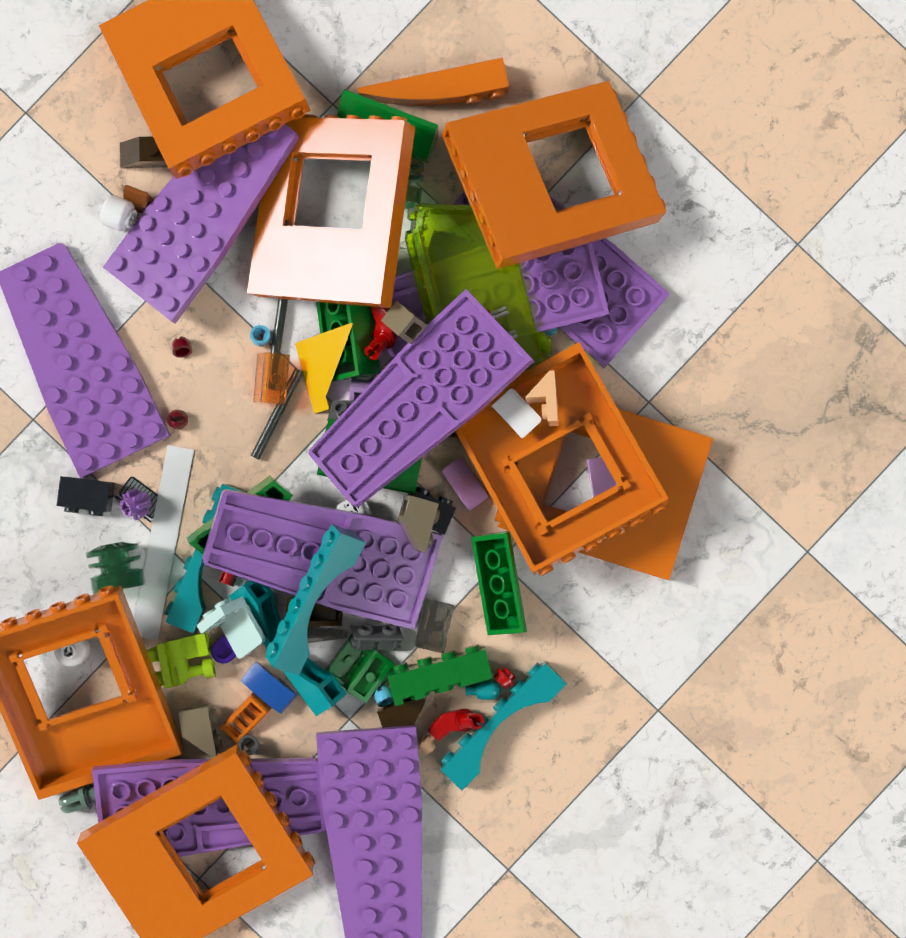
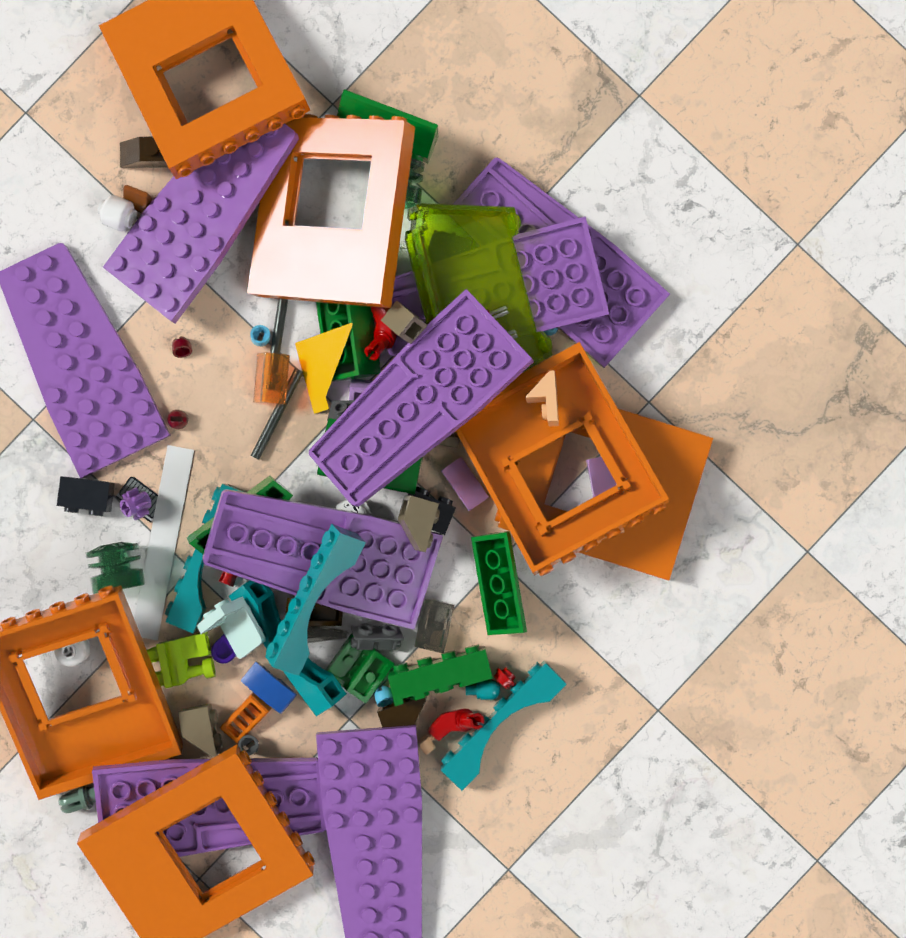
orange slope [357,57,509,106] -> none
orange panel [442,81,666,270] -> none
white sticker [492,389,541,438] -> none

